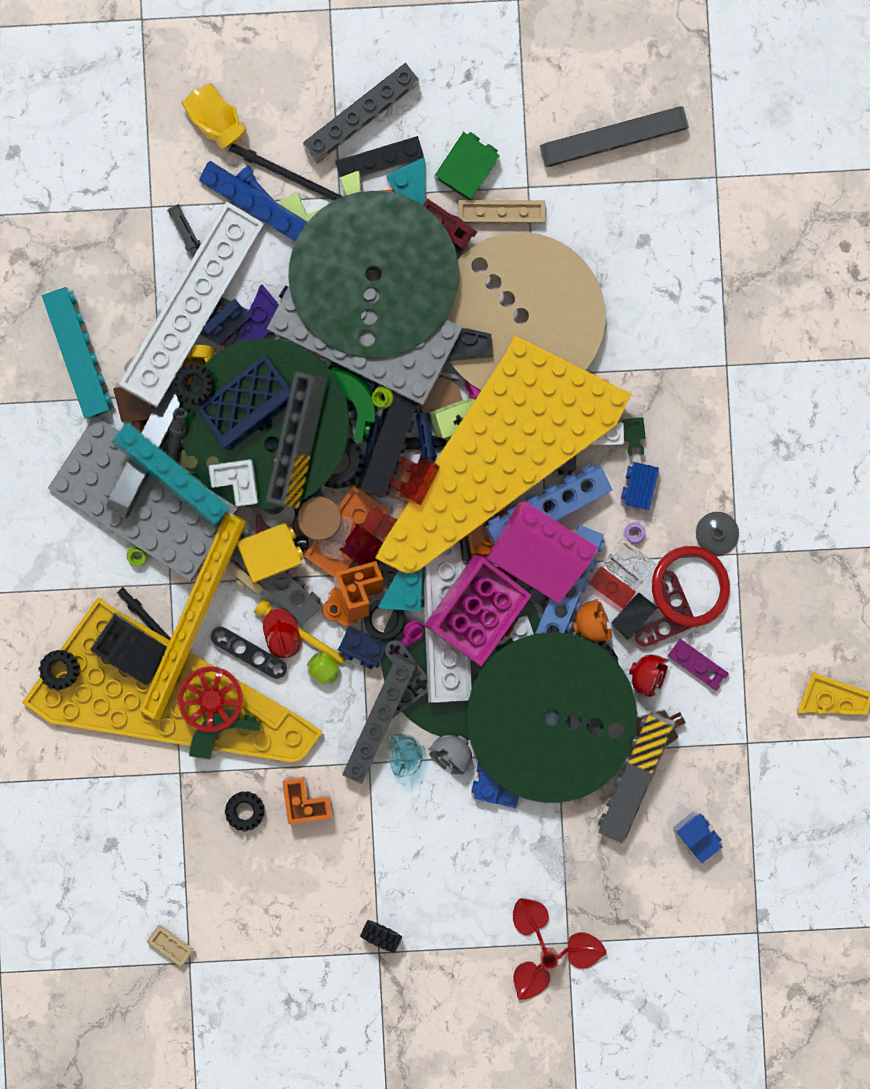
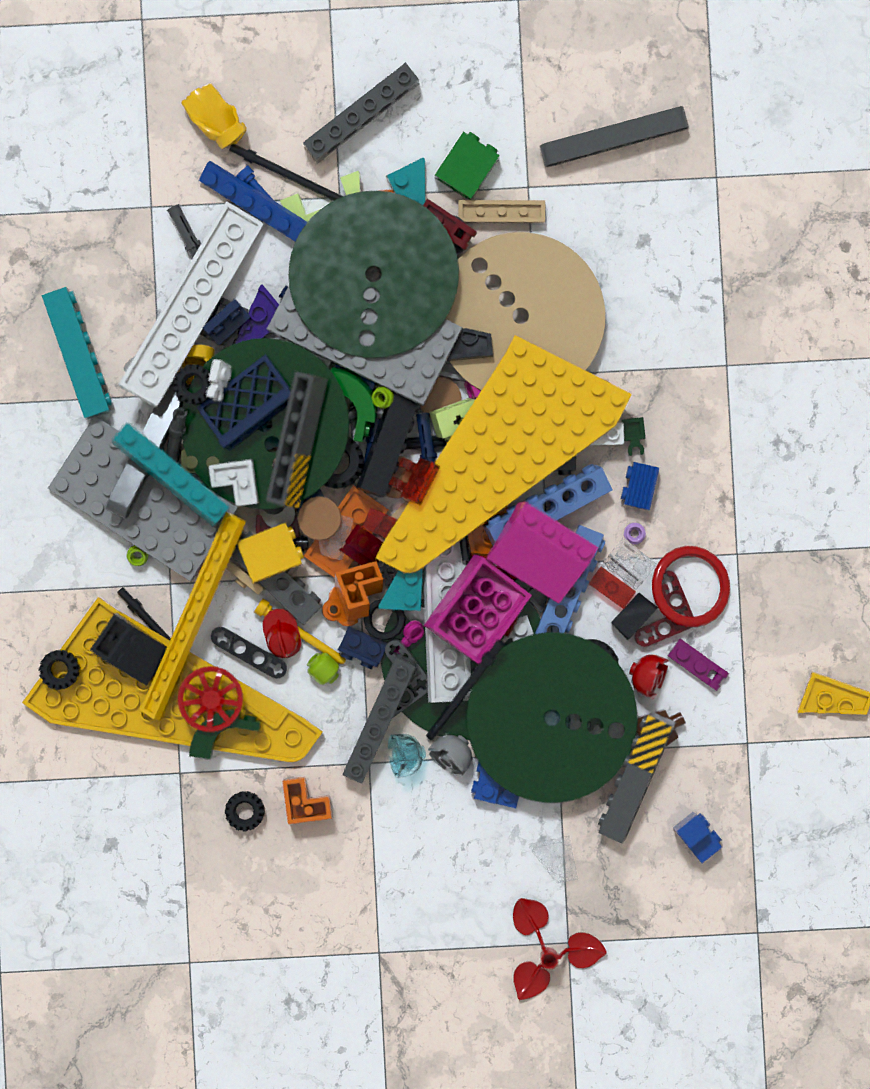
reddish brown torso [113,387,154,433] -> none
tan plate [146,924,195,968] -> none
black plate [335,136,424,183] -> none
black tyre [360,920,403,953] -> none
orange cylinder [573,599,612,643] -> none
dark grey dish [696,512,739,555] -> none
none -> white plate [206,359,231,402]
none -> black bar [426,639,505,740]

